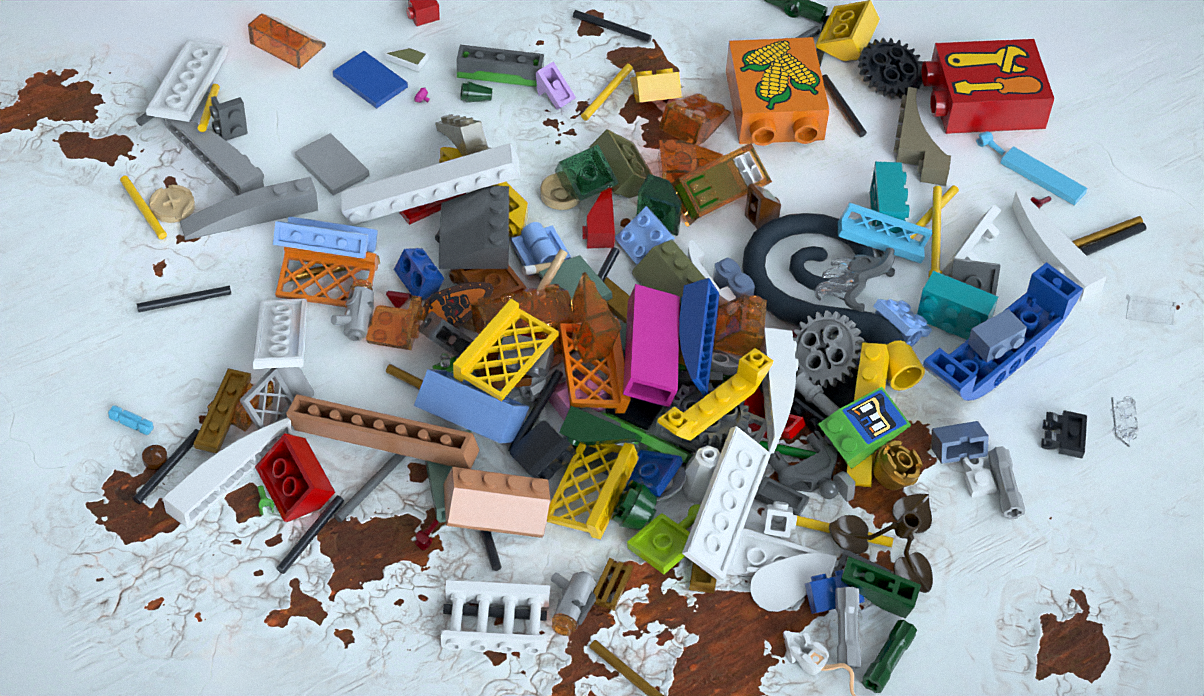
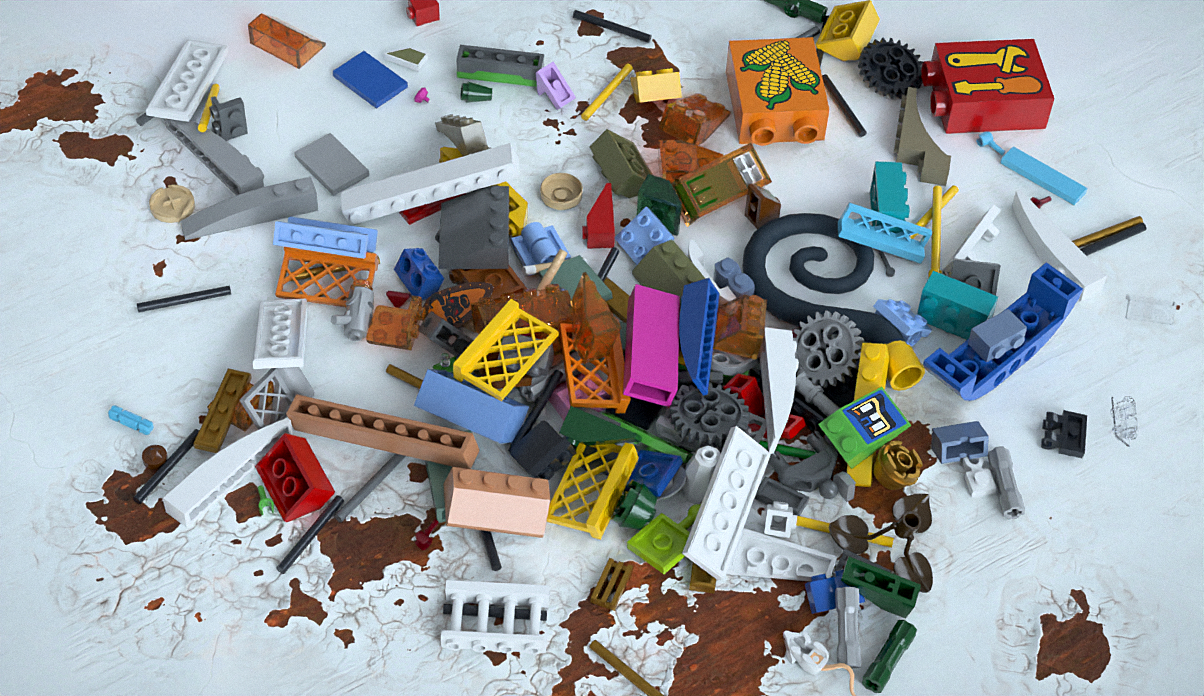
yellow bar [120,175,167,239] -> none
light grey piece [551,571,596,636] -> none
clear green slope [554,145,619,202] -> none
yellow slope [657,348,774,441] -> none
white sticker [750,553,832,612] -> none
piece [815,247,895,312] -> none

